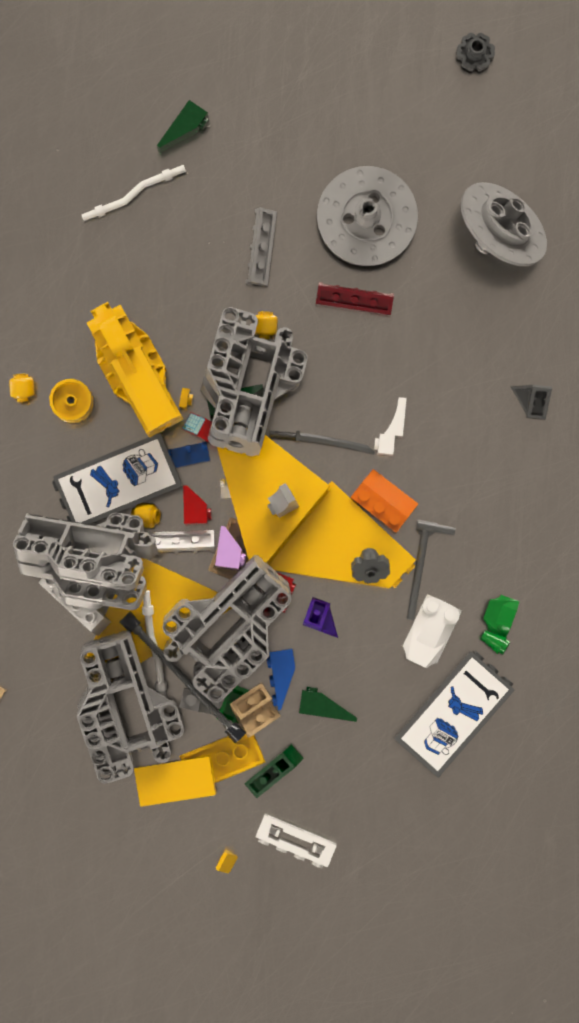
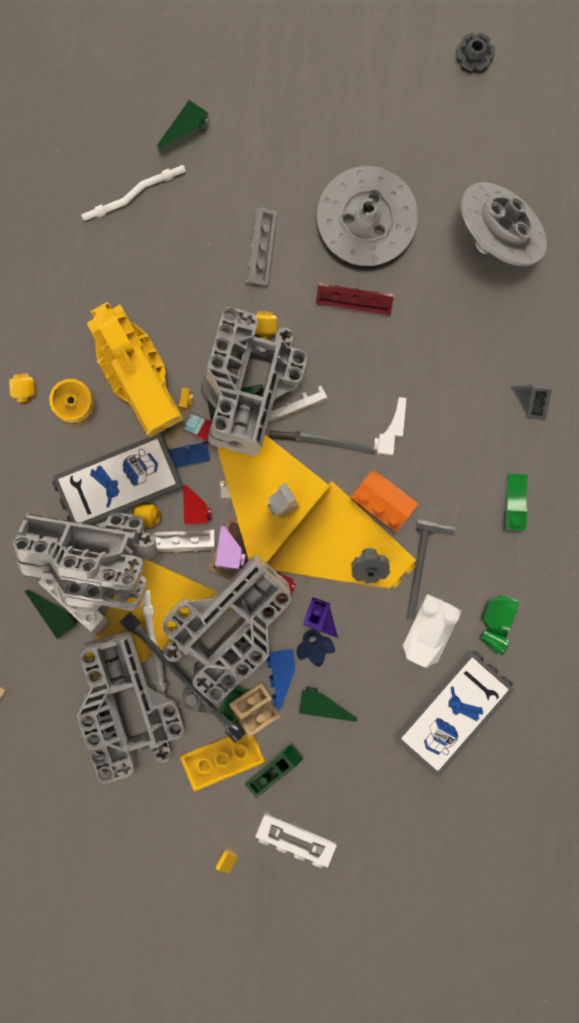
yellow tile [134,756,216,807] -> none
none -> dark green slope [25,589,79,639]
none -> white hinge [268,386,327,423]
none -> dark blue plate [297,629,335,667]
none -> green slope [505,473,528,532]

